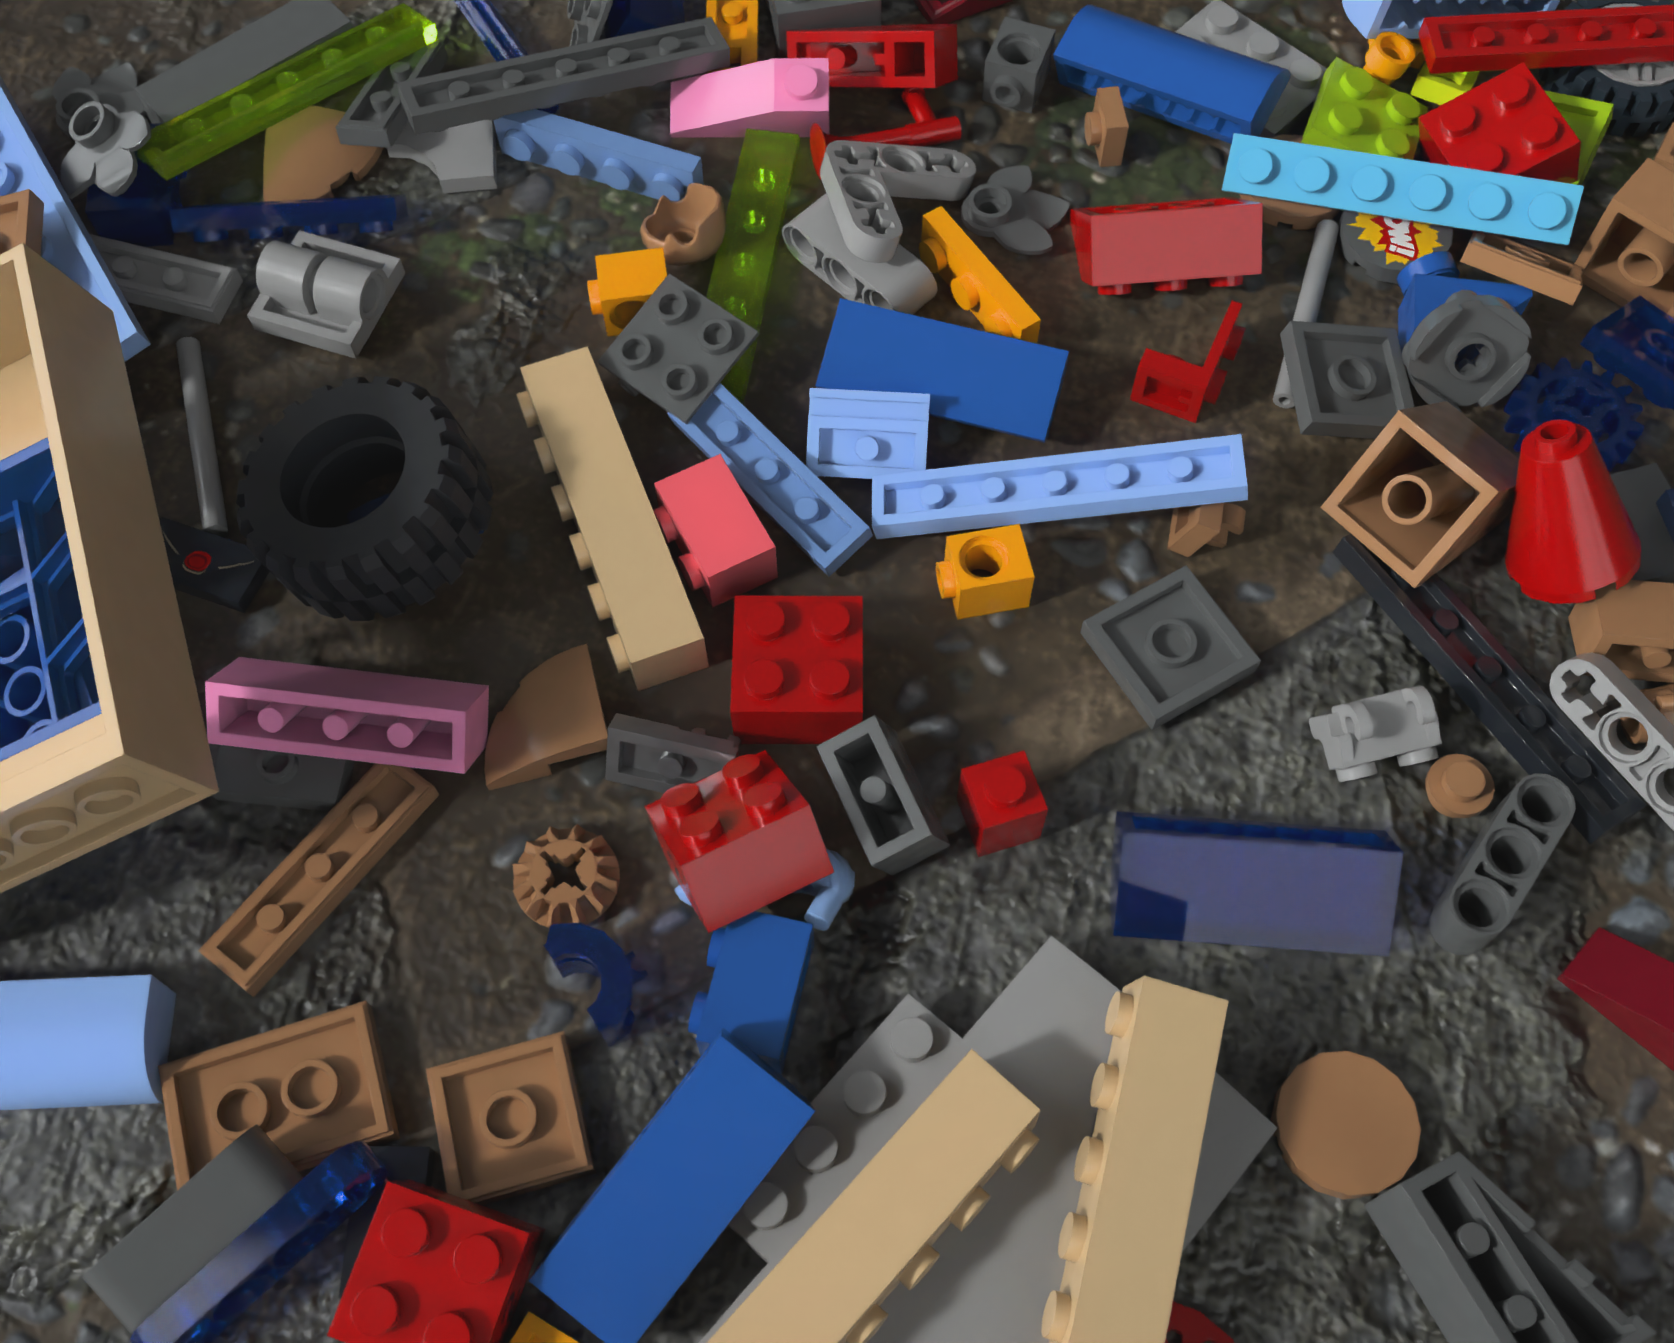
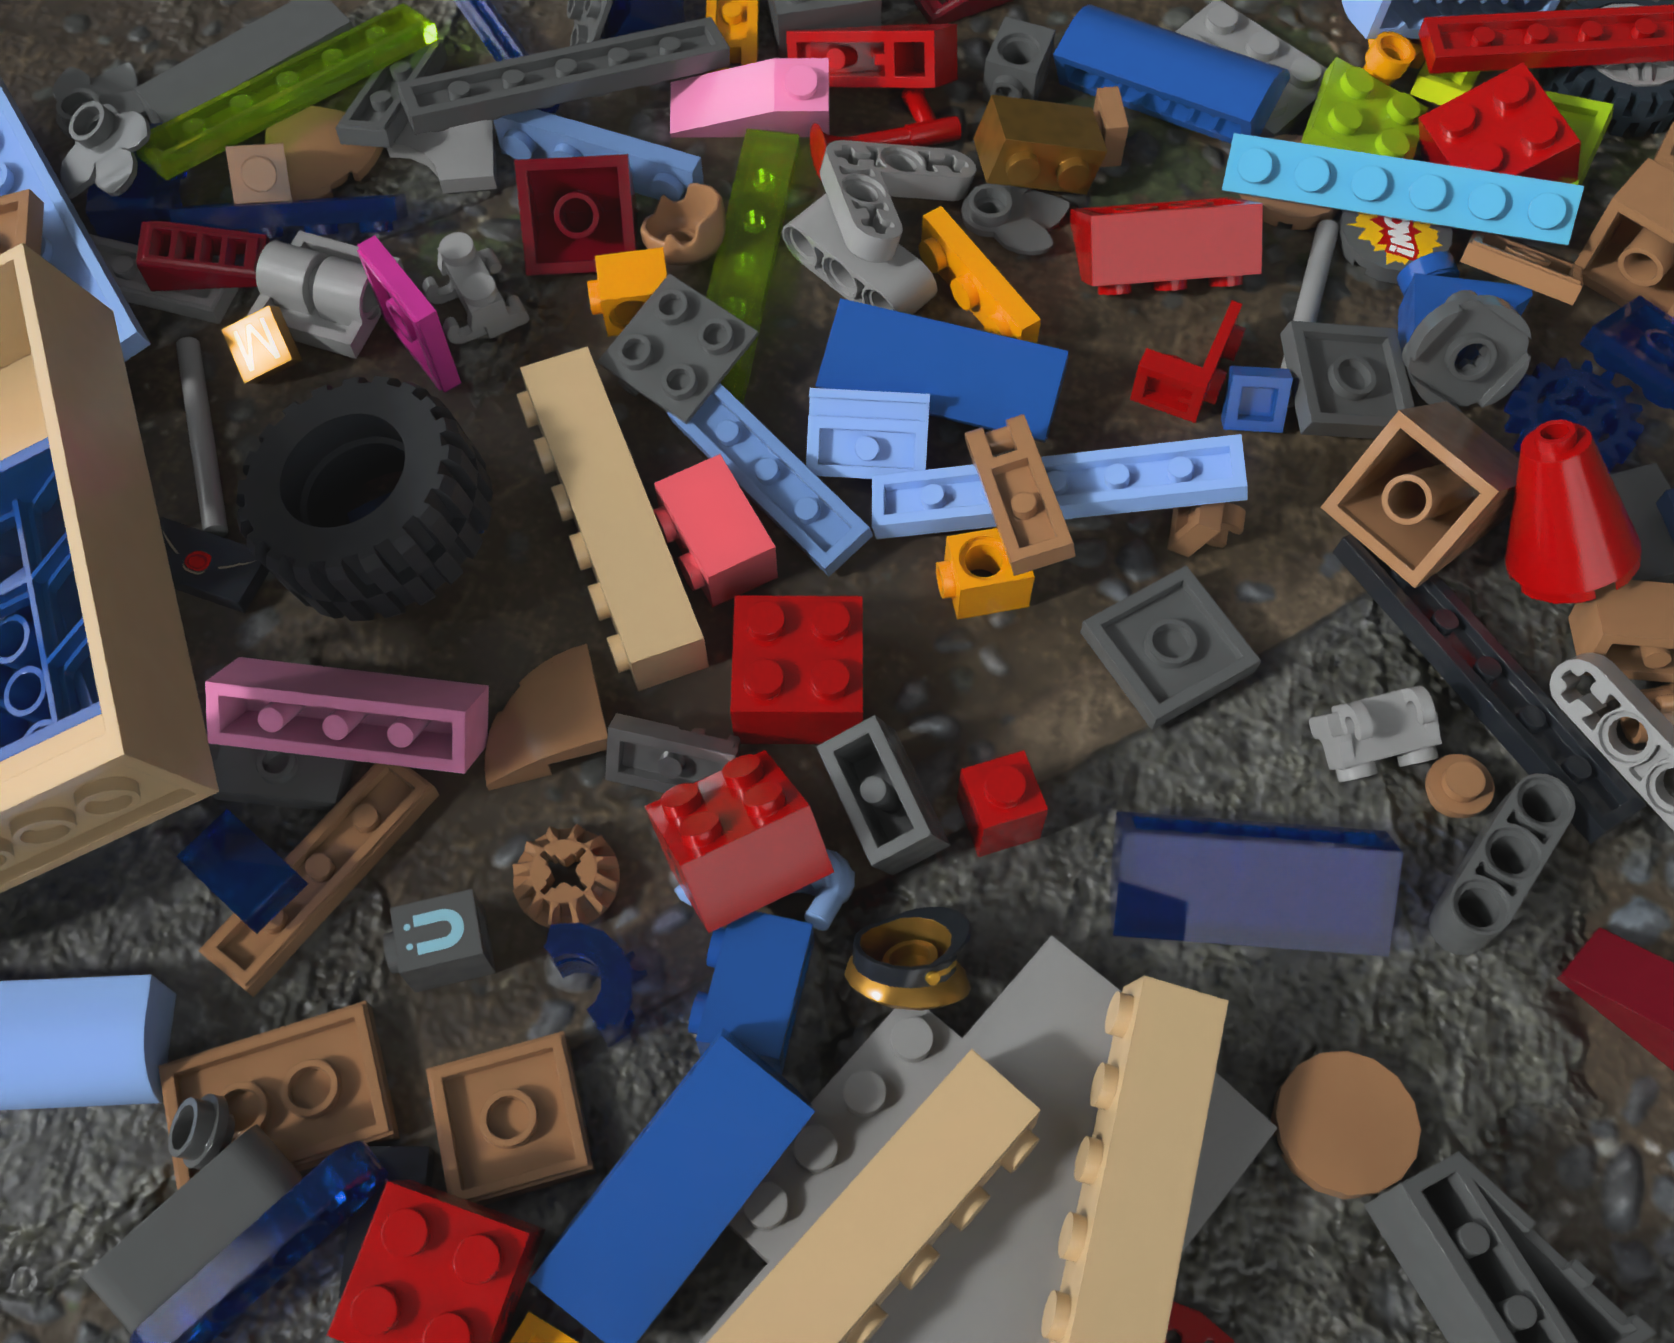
none -> dark red slope [136,221,270,292]
none -> dark grey plate [168,1094,235,1170]
none -> clear blue tile [176,809,308,934]
none -> tile [221,306,302,384]
none -> medium nougat plate [225,143,292,204]
none -> dark pink tile [357,235,461,393]
none -> dark grey brick [383,889,496,993]
none -> light grey piece [422,232,529,344]
none -> dark red slope [514,154,638,276]
none -> pearl gold piece [844,907,972,1010]
none -> medium nougat plate [964,414,1076,576]
none -> pearl gold brick [973,95,1108,194]
none -> blue tile [1221,366,1293,433]

